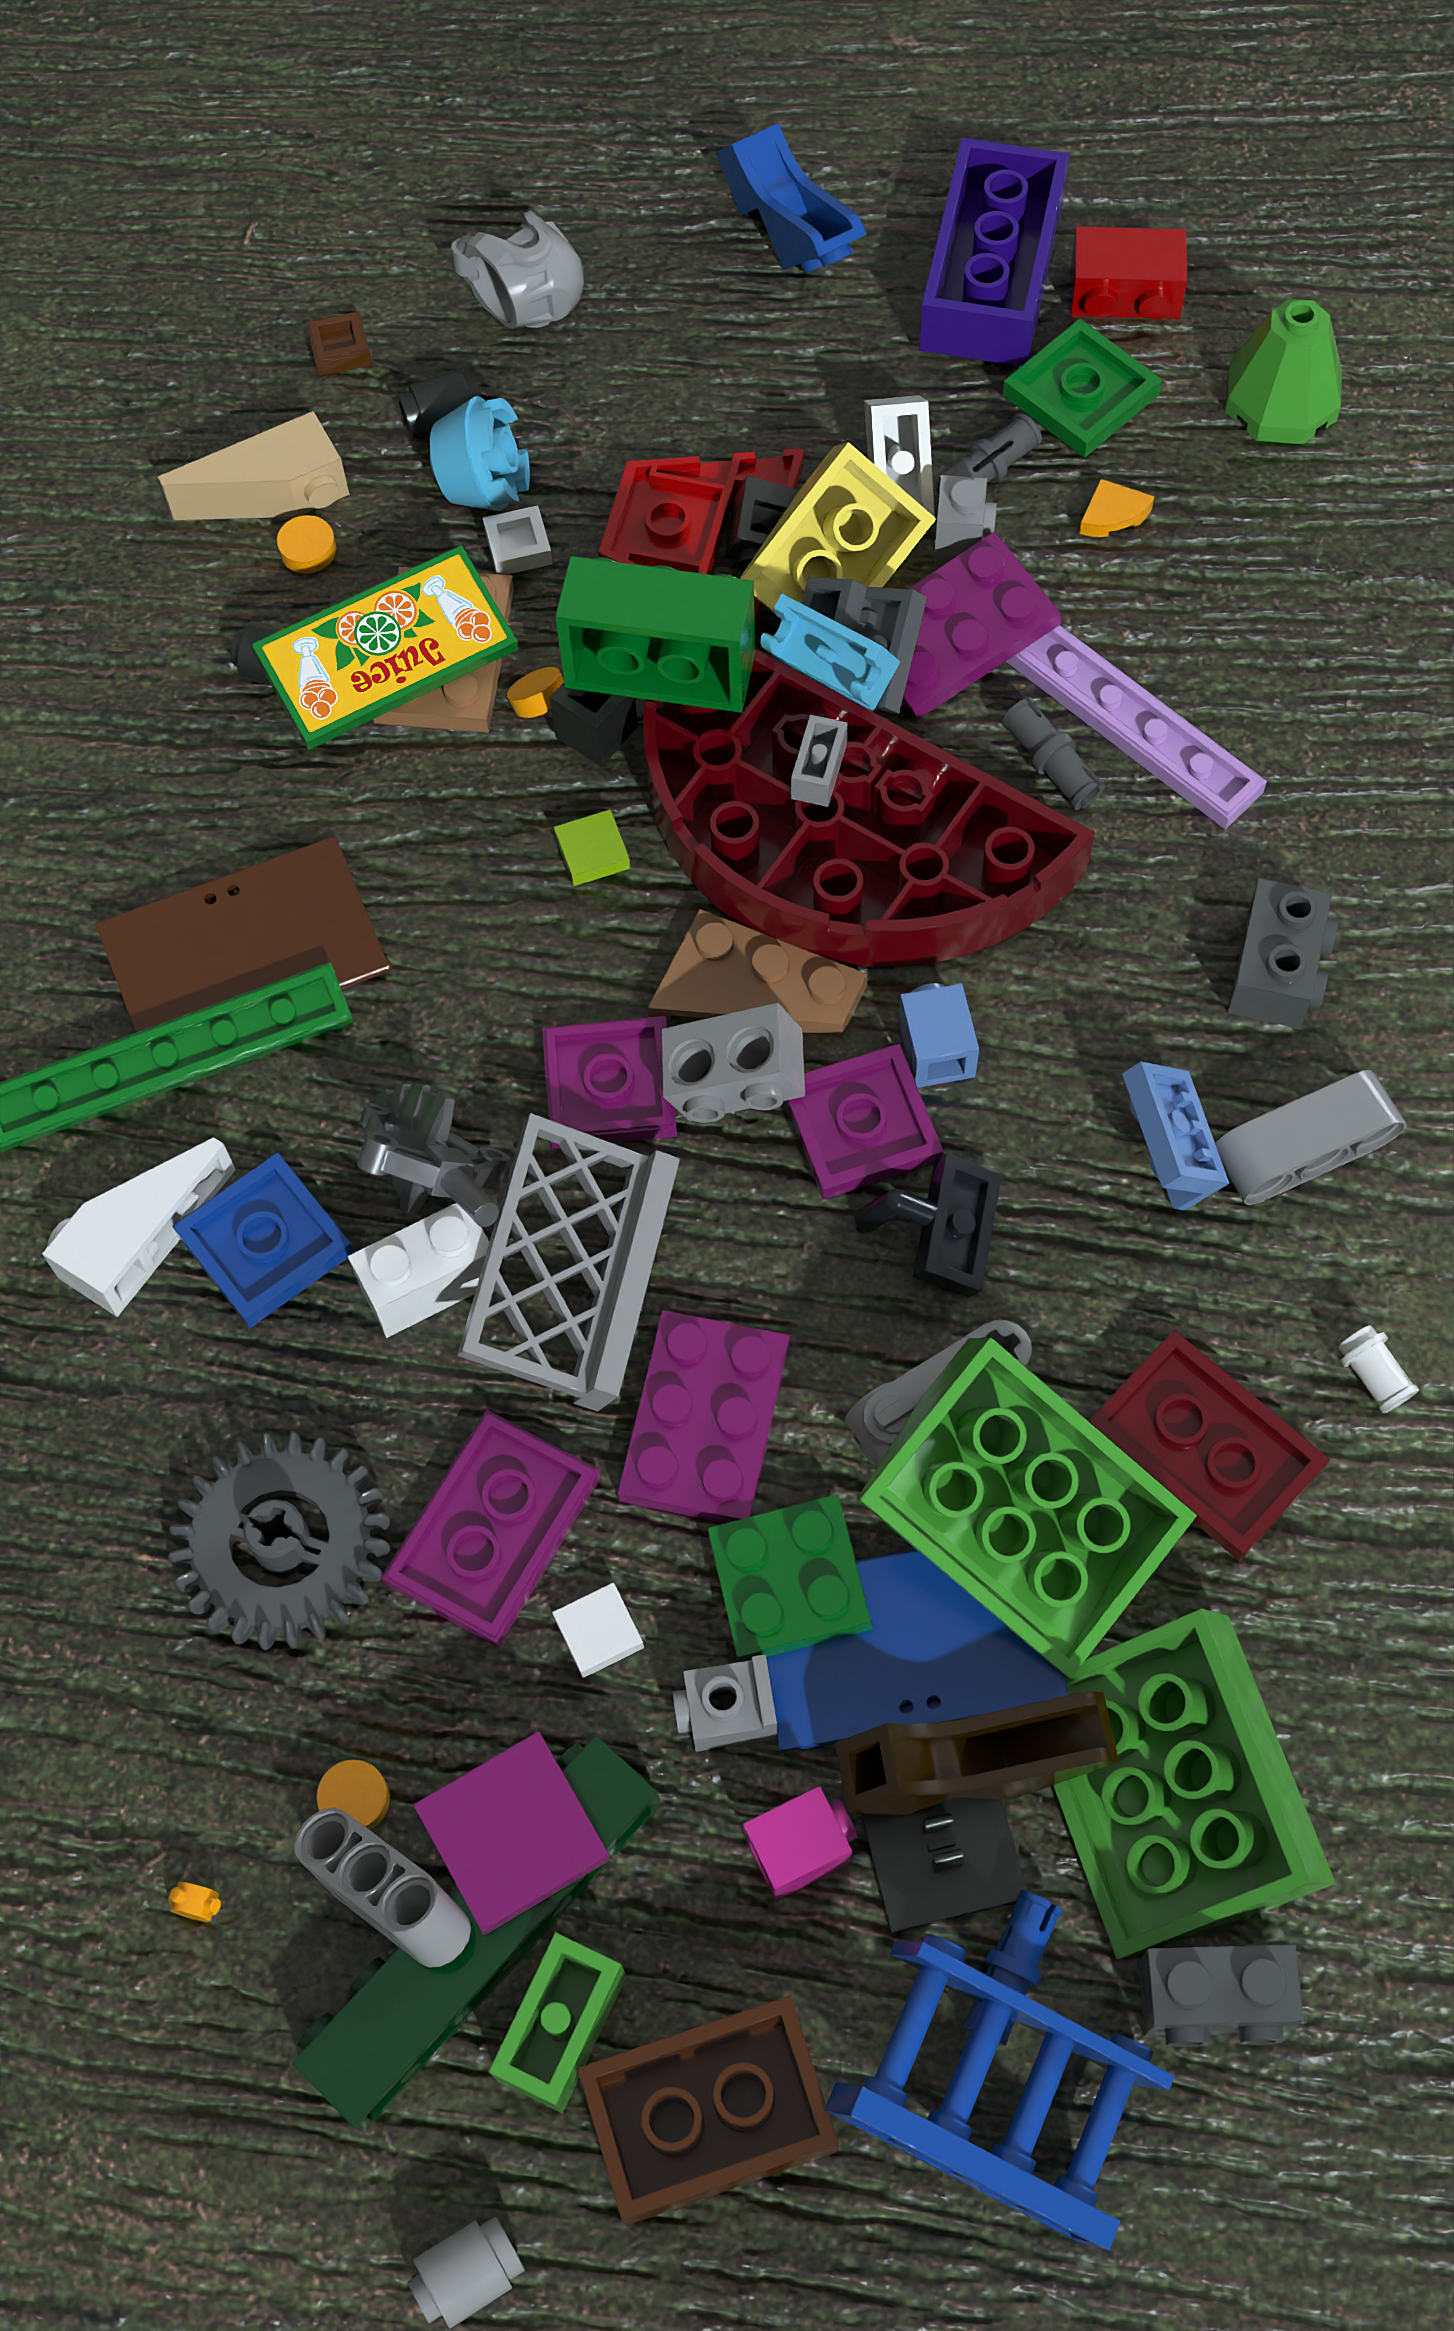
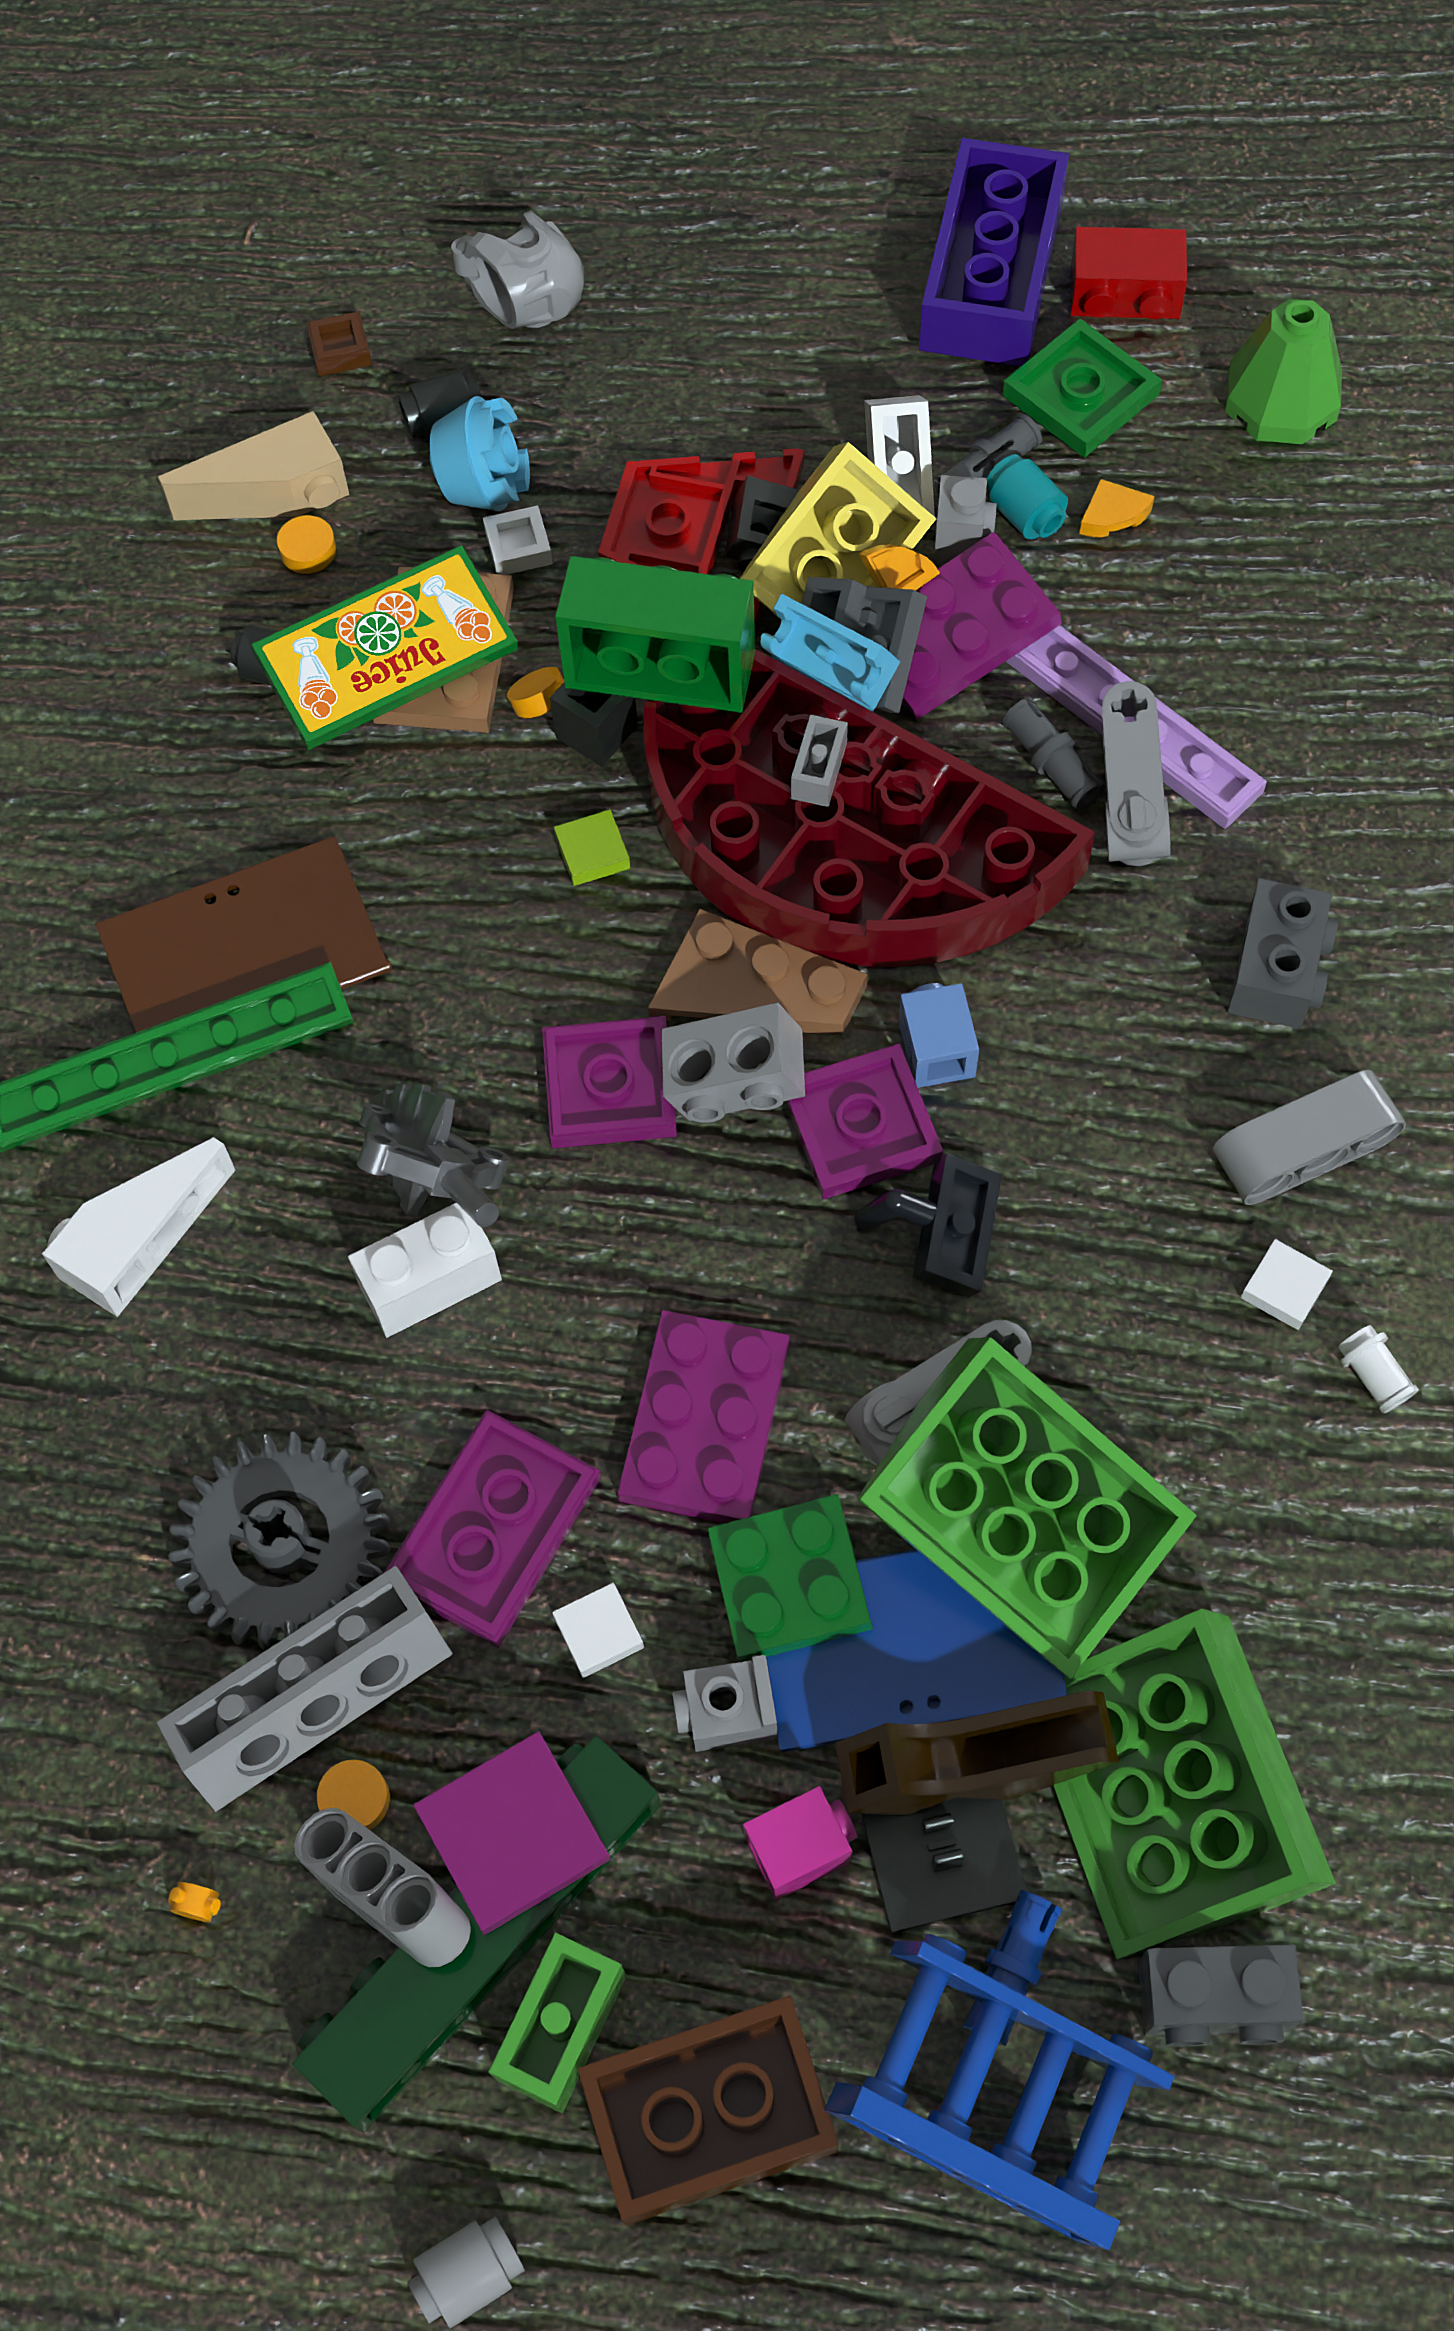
blue plate [172,1152,355,1329] -> none
light grey fence [457,1113,680,1412] -> none
blue arch [716,123,867,273] -> none
dark red plate [1088,1330,1330,1562] -> none
medium blue bracket [1122,1061,1229,1210] -> none
none -> light grey brick [157,1566,453,1812]
none -> light orange tile [859,544,940,591]
none -> teal brick [986,454,1068,539]
none -> light grey piece [1102,681,1170,866]
none -> white tile [1241,1239,1333,1330]

